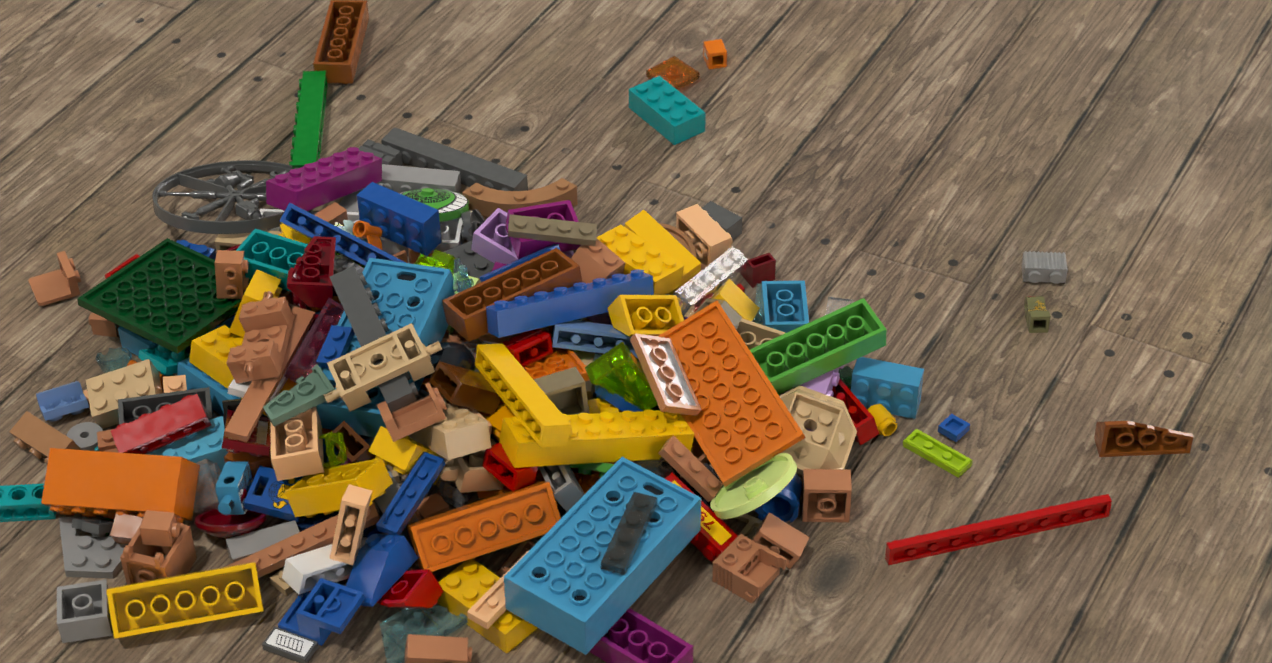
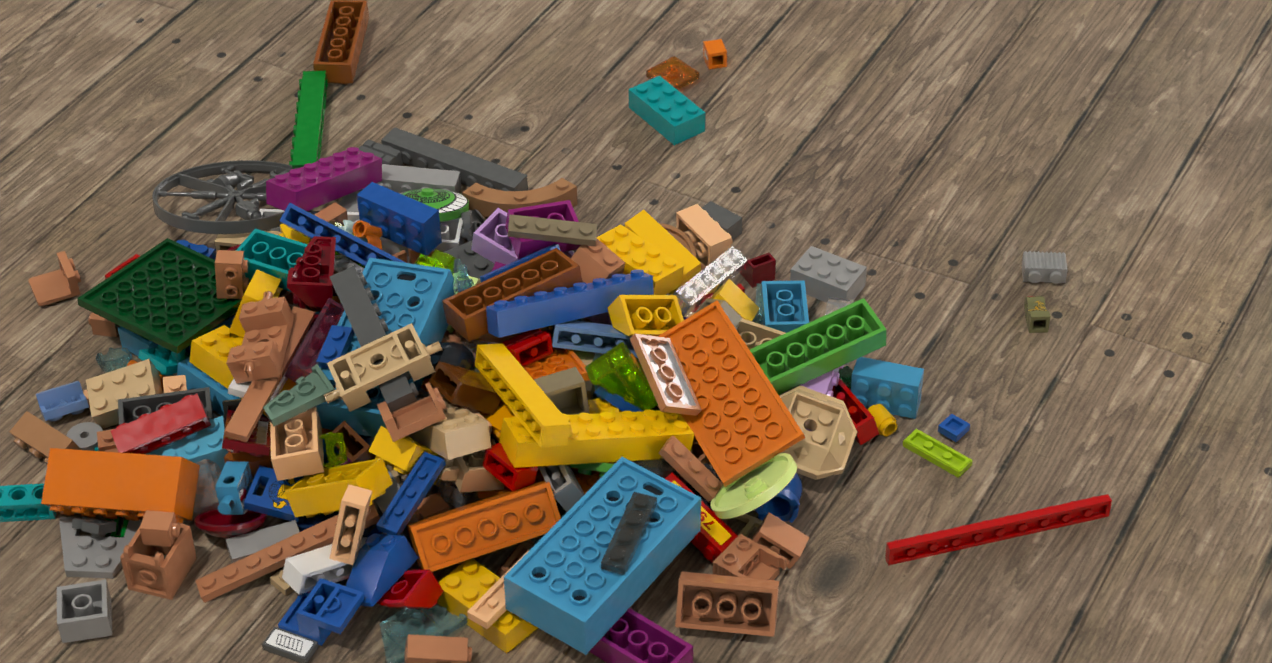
yellow brick [106,561,264,639] -> none
nougat brick [110,513,143,545] -> none
nougat brick [801,469,852,522] -> none
dark orange wedge [1094,421,1193,457] -> none
none -> nougat brick [675,572,779,637]
none -> light grey brick [790,246,867,308]

